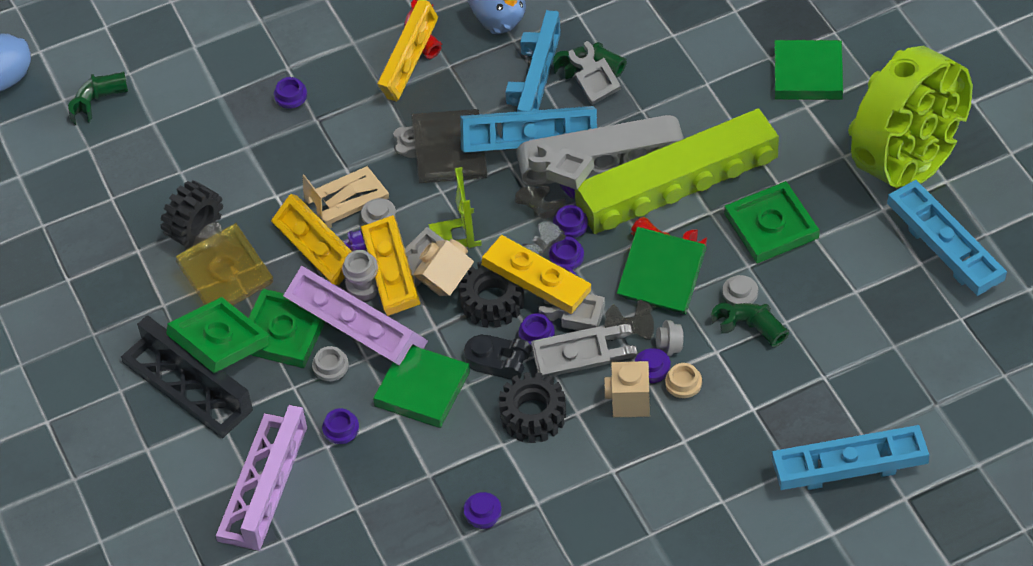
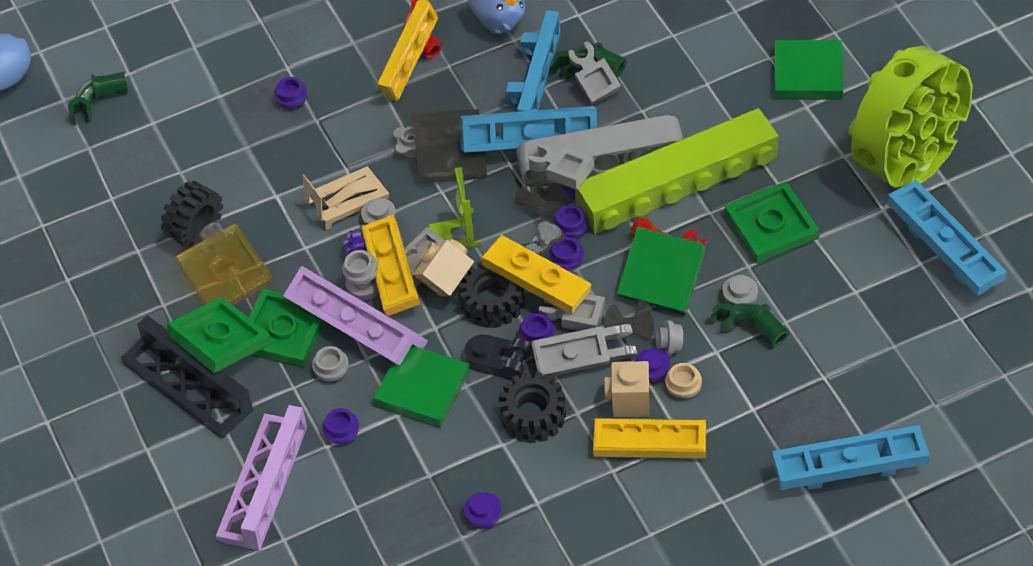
yellow tile [271,194,352,286] -> none
none -> yellow plate [593,419,706,459]

